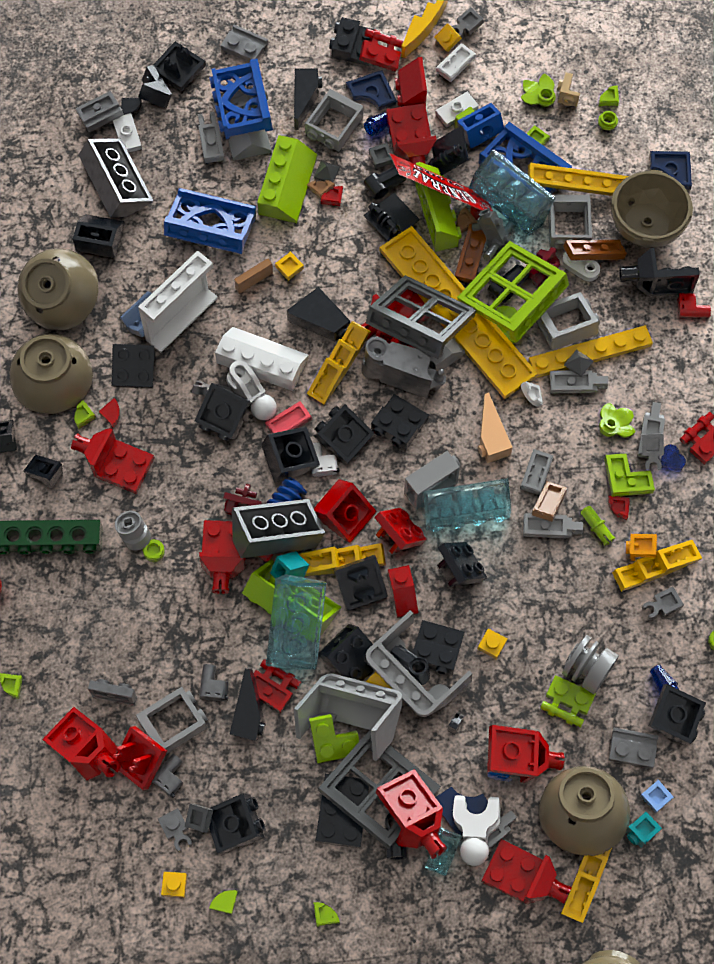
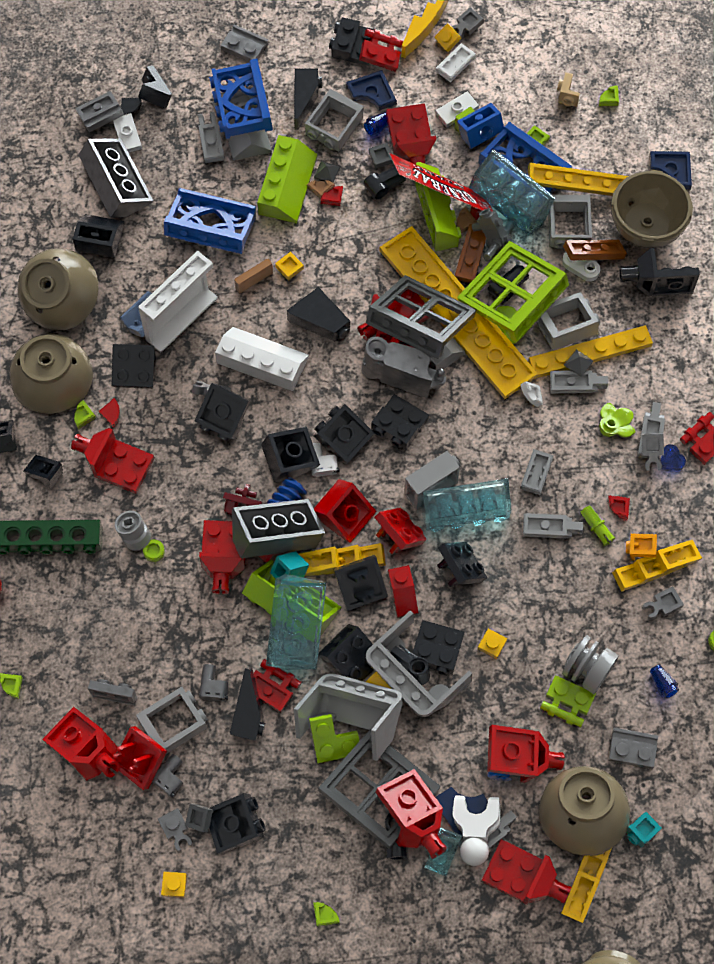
black plate [153,41,206,92] -> none
lime tile [209,890,238,915] -> none
white piece [226,360,277,420] -> none
coral tile [265,401,312,434] -> none
yellow slope [307,321,371,404] -> none
black plate [315,773,369,849] -> none
black hinge [363,193,420,241] -> none
red slope [394,57,427,107] -> none
black hinge [428,125,469,176] -> none
black tile [448,712,465,735] -> none
light nougat slope [478,393,513,463] -> none
lime plate [521,74,556,106] -> none
dark red hips [526,247,561,287] -> none
tile [532,481,567,522] -> none
lime plate [598,111,618,130] -> none
lime plate [604,453,655,496] -> none
light blue plate [641,780,673,813] -> none
black plate [648,684,706,745] -> none
red piece [677,292,711,318] -> none

